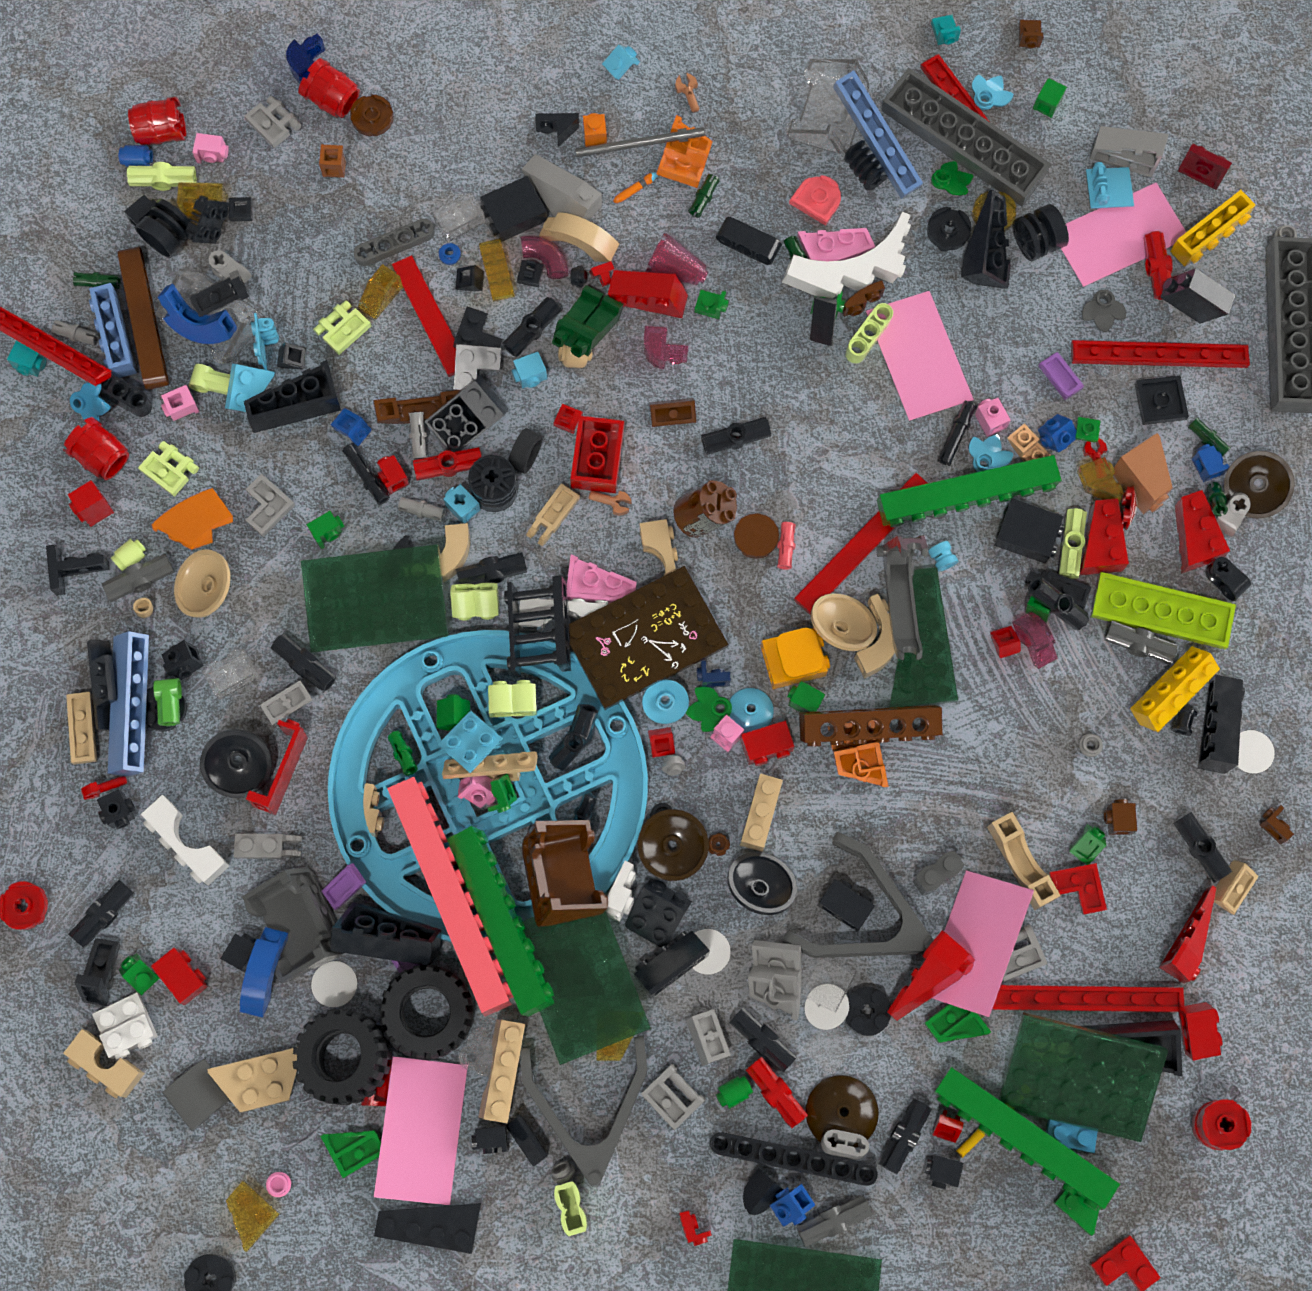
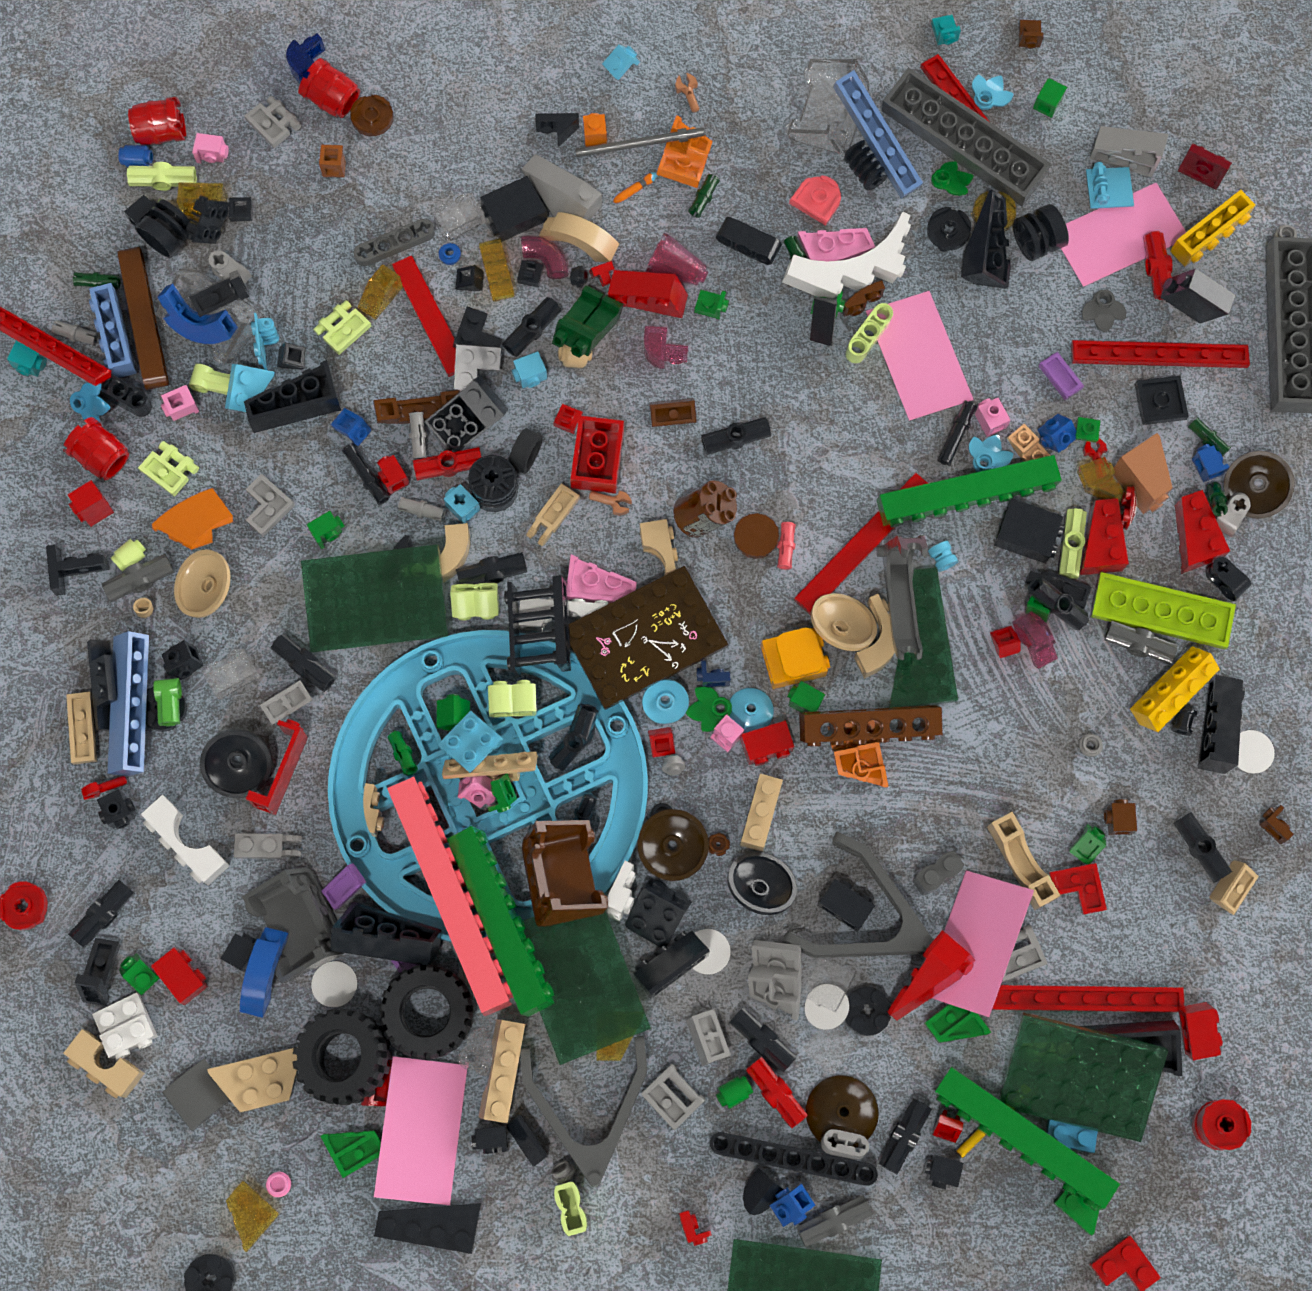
red wedge [1159,885,1216,984] -> none

